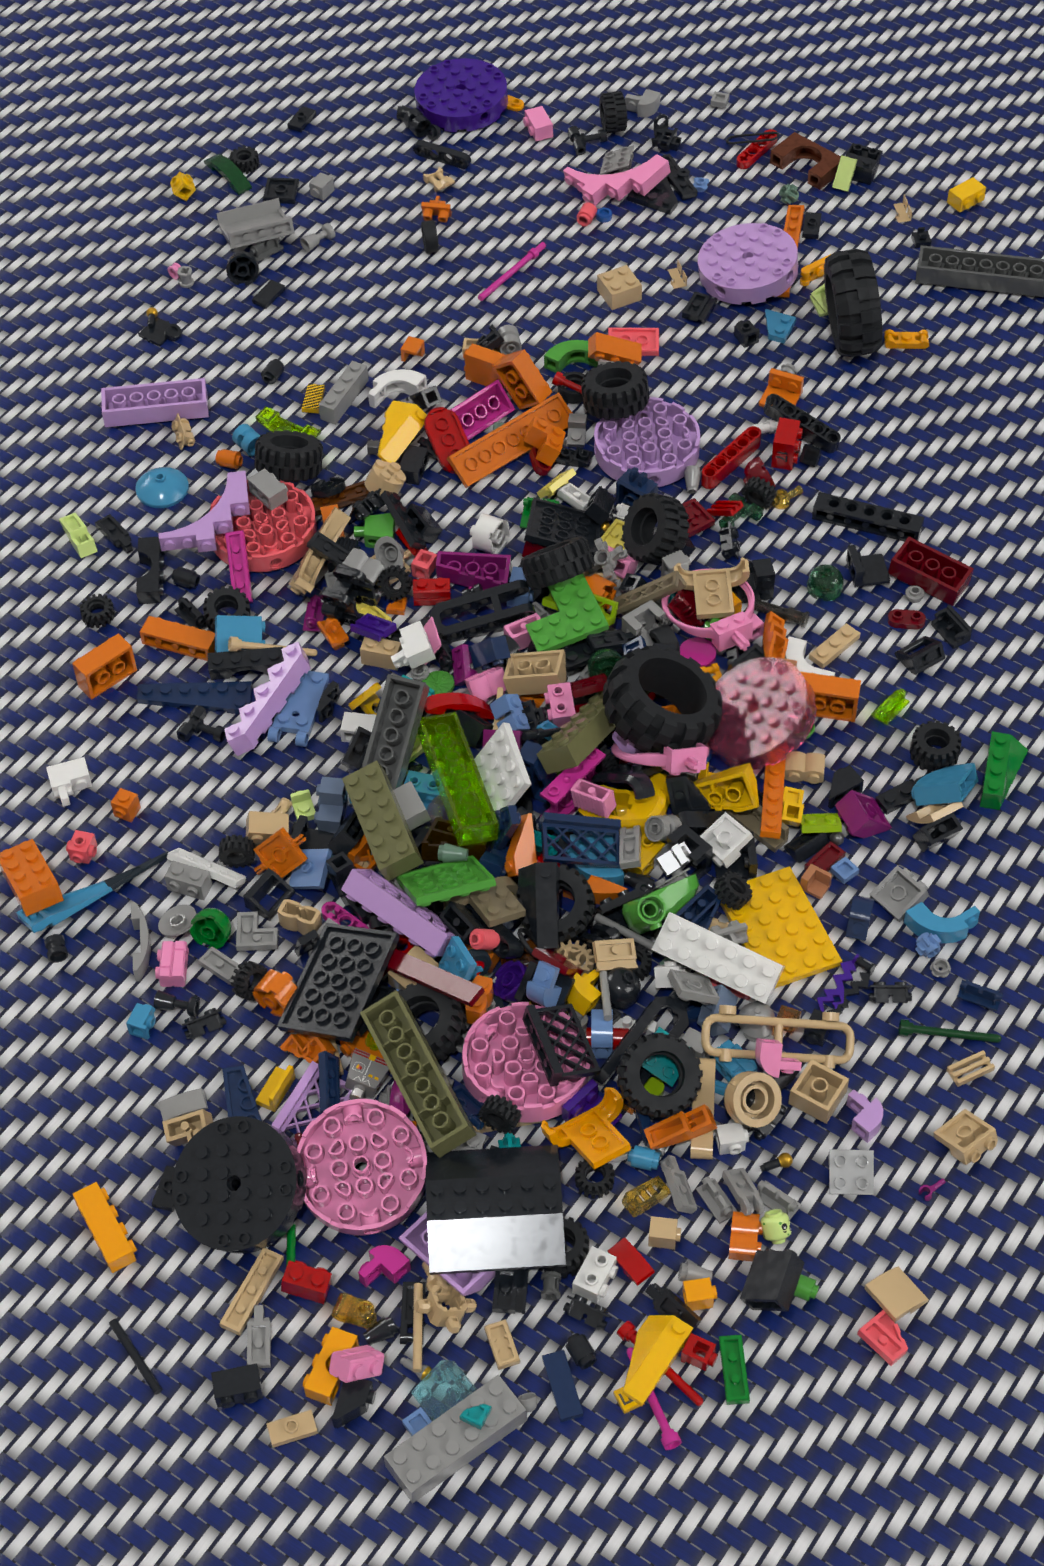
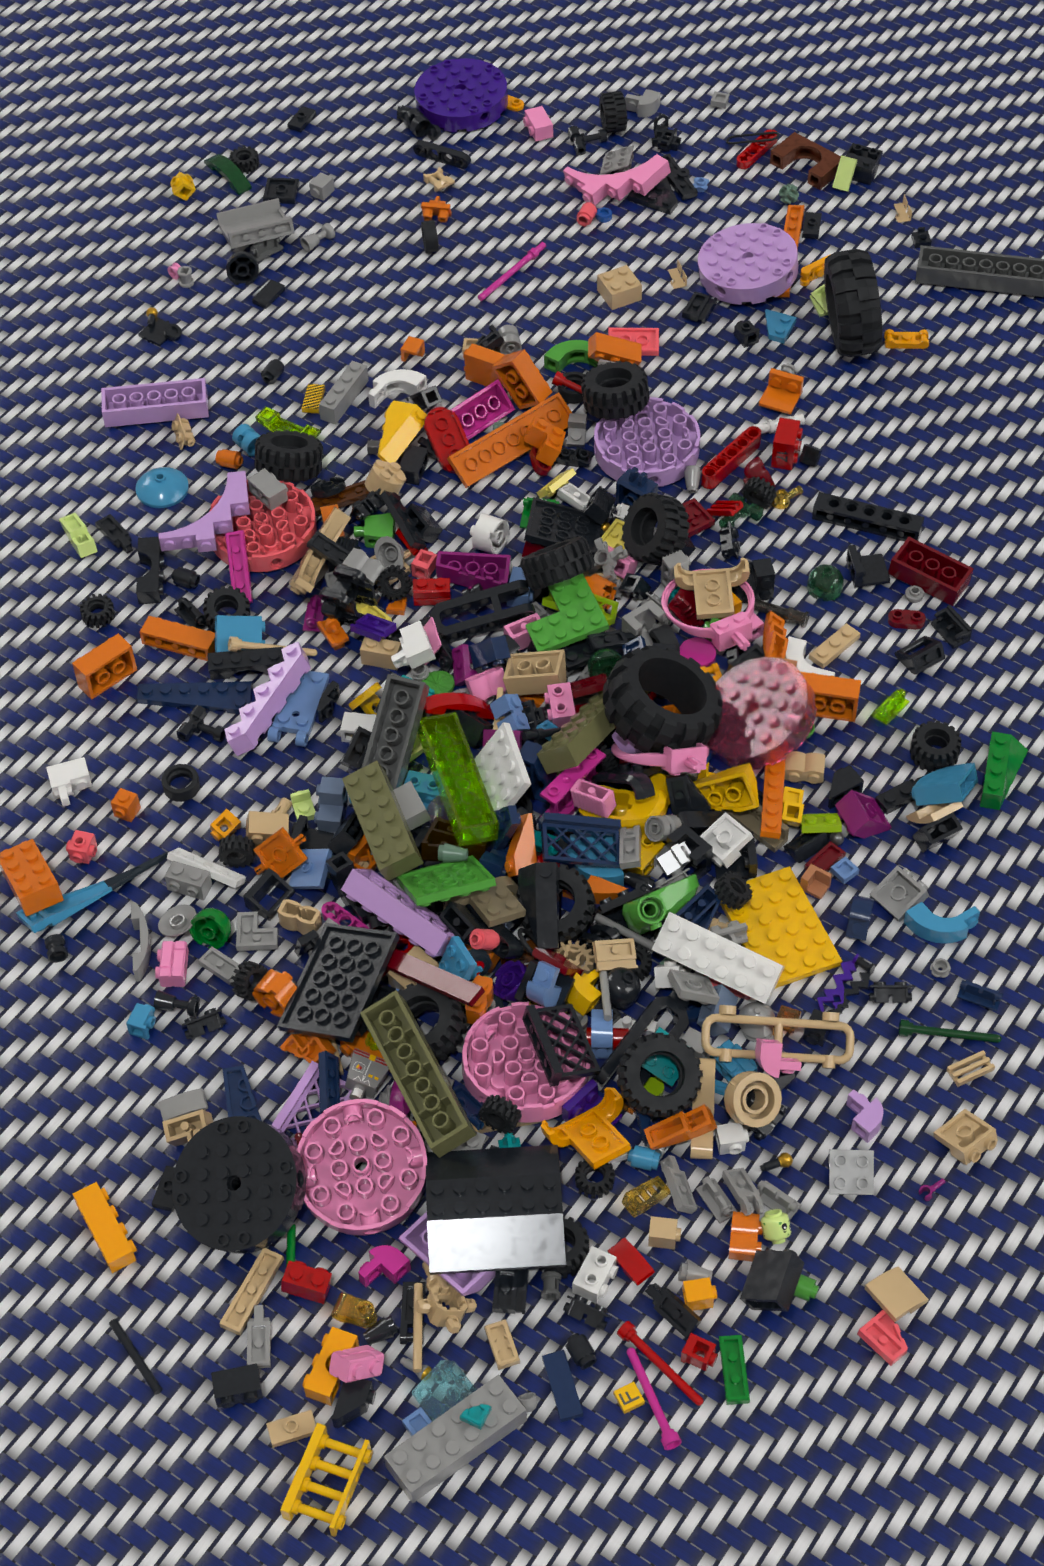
yellow panel [255,1065,295,1112] -> none
dark tan fence [613,570,687,615] -> none
yellow wedge [622,1315,693,1406] -> none
black beam [763,394,841,453] -> none
tan brick [788,1059,849,1124] -> none
medium blue gear [915,932,942,958] -> none
yellow brick [947,177,986,212] -> none
none -> black tyre [161,764,200,802]
none -> light orange brick [210,808,241,841]
none -> yellow fence [280,1423,373,1537]

